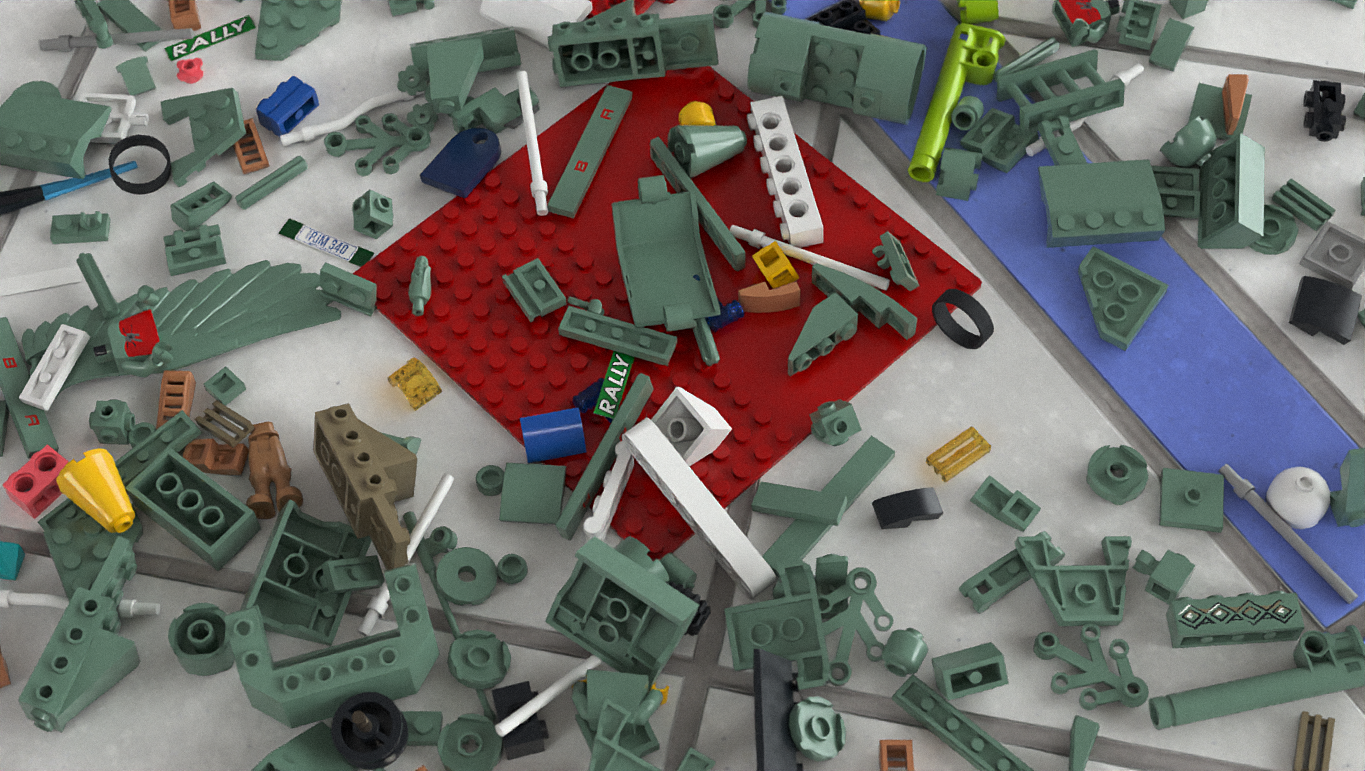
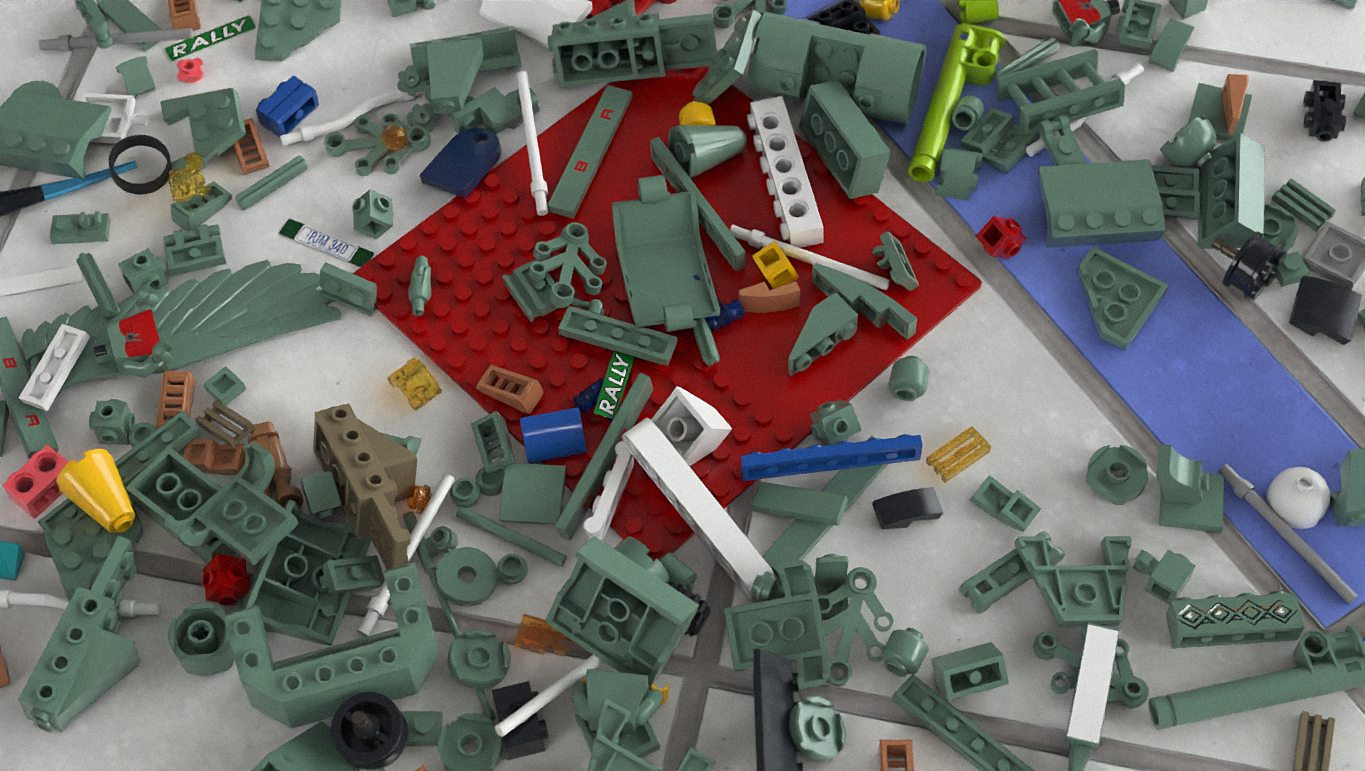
black tyre [932,289,994,349] -> none
none -> sand green brick [118,248,168,294]
none -> sand green piece [164,443,299,566]
none -> clear yellow piece [168,152,212,202]
none -> red brick [202,554,250,606]
none -> sand green brick [300,471,342,519]
none -> clear orange plate [381,125,408,150]
none -> clear orange plate [407,485,432,514]
none -> sand green plate [450,478,480,508]
none -> sand green bar [456,506,567,567]
none -> sand green slope [471,411,515,475]
none -> nougat slope [476,365,543,414]
none -> clear orange plate [514,614,571,656]
none -> sand green plant [528,222,607,308]
none -> sand green plate [693,9,762,105]
none -> blue plate [741,434,923,481]
none -> sand green plate [751,571,777,602]
none -> sand green brick [799,80,891,199]
none -> sand green head [888,356,930,401]
none -> red brick [976,216,1027,259]
none -> white slope [1065,622,1119,749]
none -> sand green arch [1157,445,1209,503]
none -> black wheel [1211,231,1287,300]
none -> sand green plate [1274,251,1310,287]

